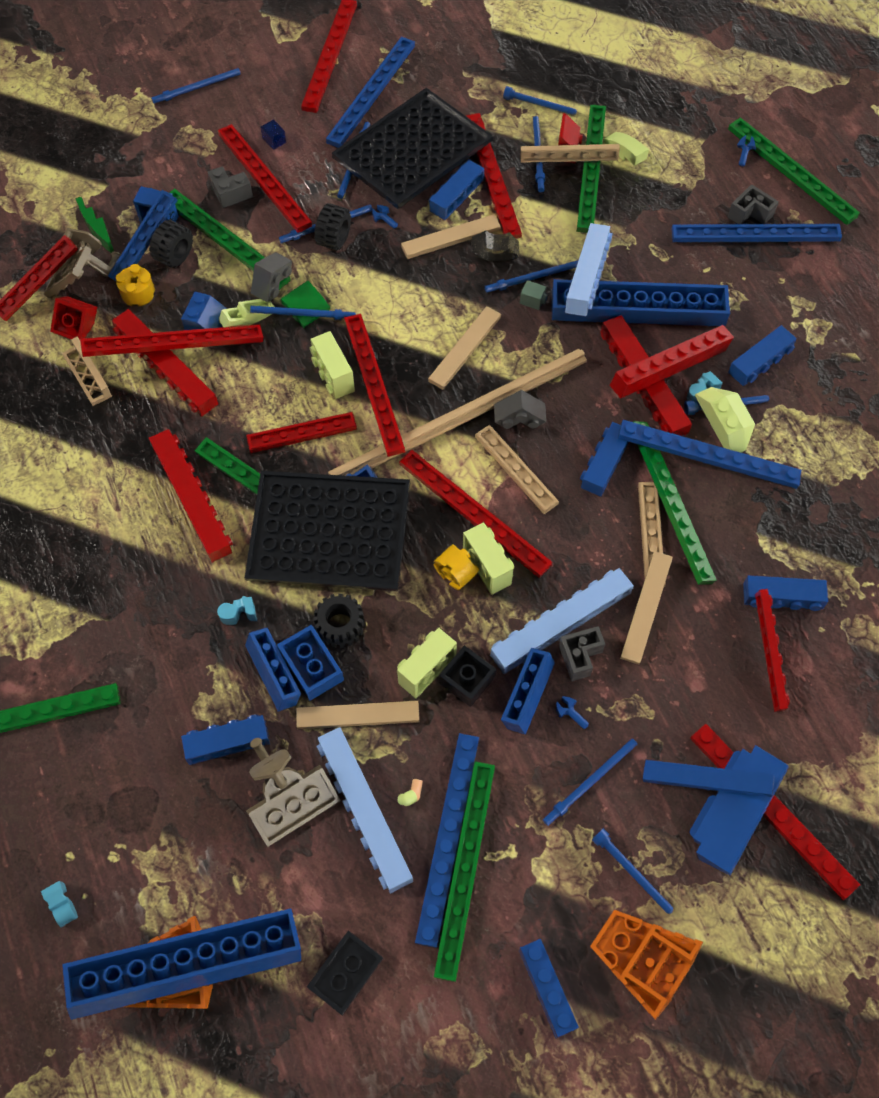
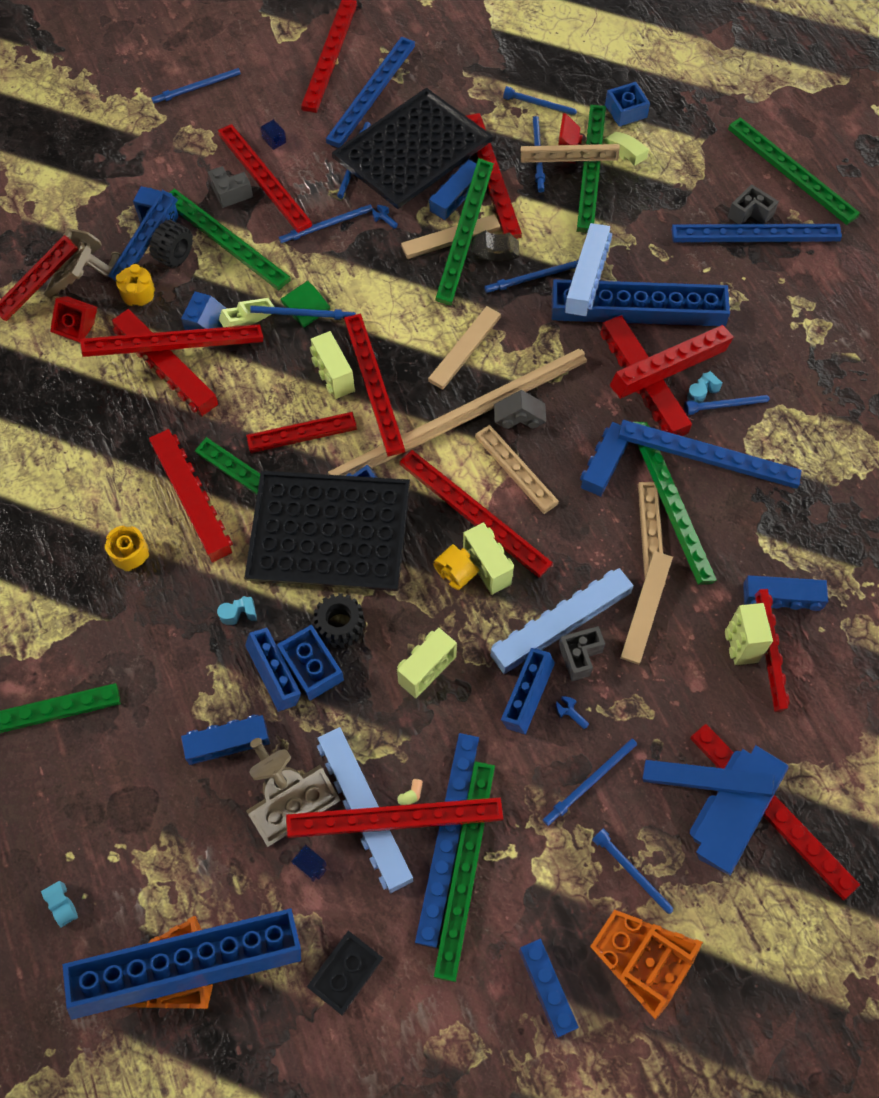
tan fence [62,336,112,406] -> none
green slope [75,197,114,253] -> none
dark grey brick [251,252,292,302] -> none
tan tile [296,701,419,729] -> none
black tyre [315,203,351,251] -> none
black brick [439,645,496,707] -> none
sand green brick [520,280,548,310] -> none
yellowish green wedge [695,387,755,453] -> none
blue brick [728,325,797,386] -> none
blue bar [737,135,756,167] -> none
none -> yellow brick [105,525,149,571]
none -> red plate [286,797,503,838]
none -> clear blue brick [291,845,327,882]
none -> green plate [435,158,494,306]
none -> blue brick [605,82,650,126]
none -> yellowish green brick [725,603,773,665]

